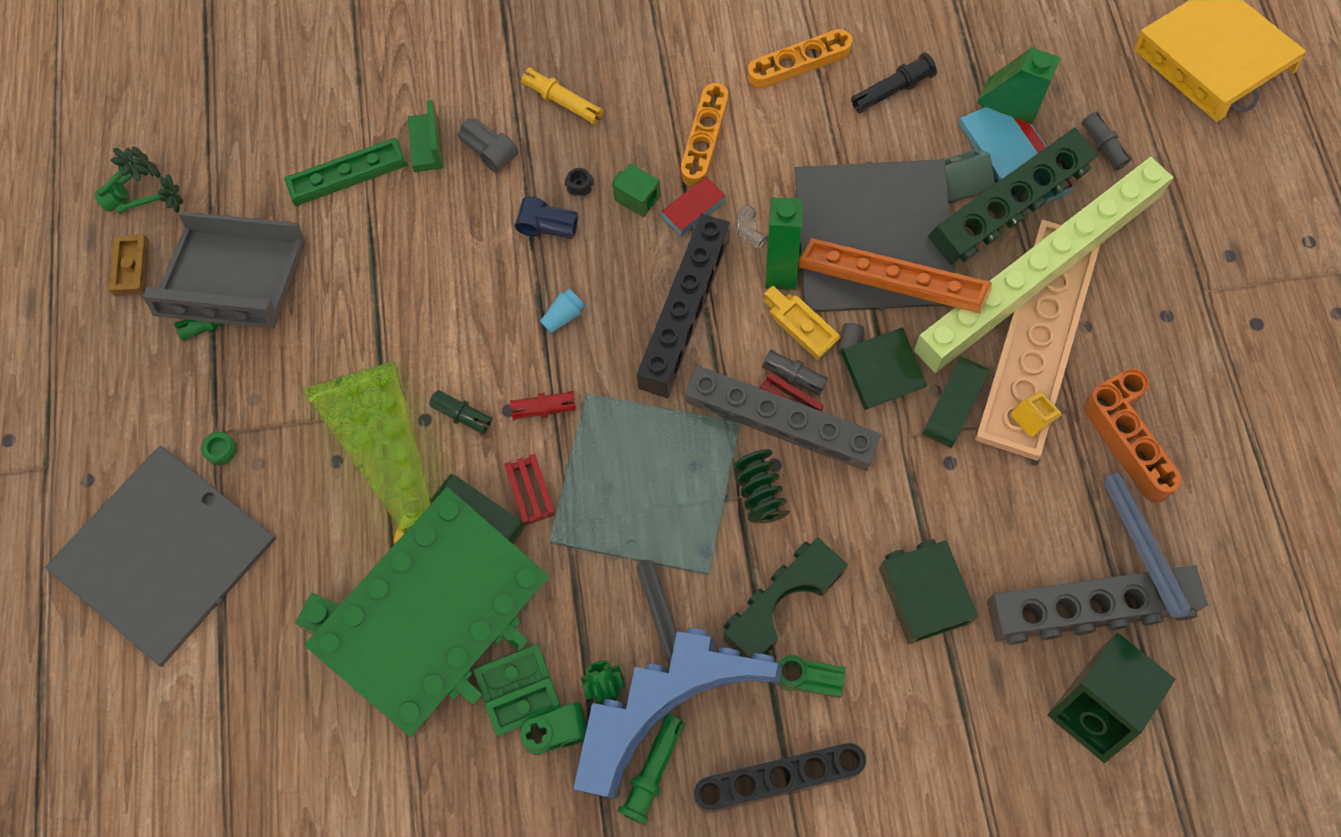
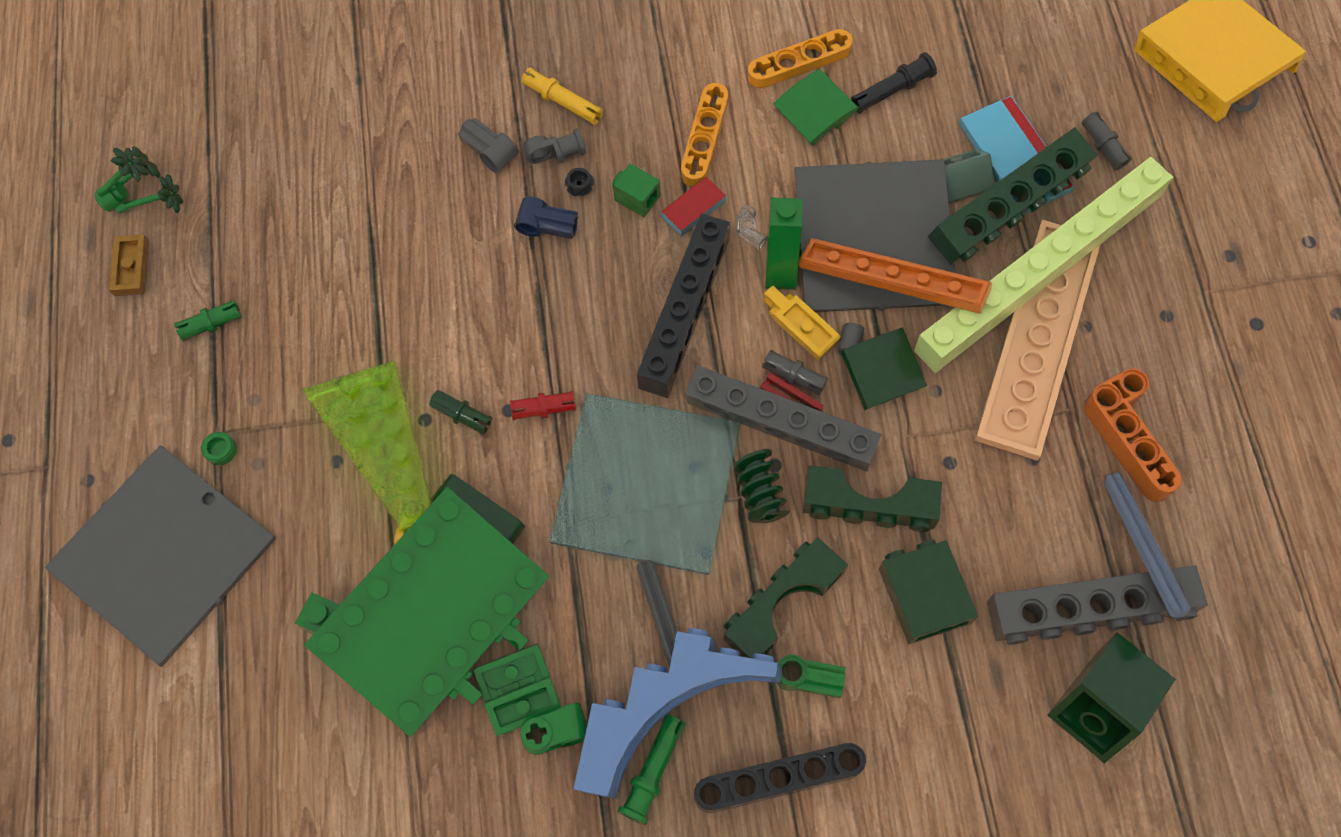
dark grey panel [143,211,305,329] -> none
green tile [284,137,407,207] -> none
green panel [408,100,443,172] -> none
red tile [504,453,555,525] -> none
medium azure cone [539,288,586,334] -> none
green gear [580,660,625,704] -> none
dark green beam [922,356,990,449] -> none
green slope [977,47,1061,125] -> none
yellow slope [1011,391,1062,437] -> none
none -> dark grey connector [523,128,586,164]
none -> green slope [773,69,859,146]
none -> dark green arch [802,465,942,532]

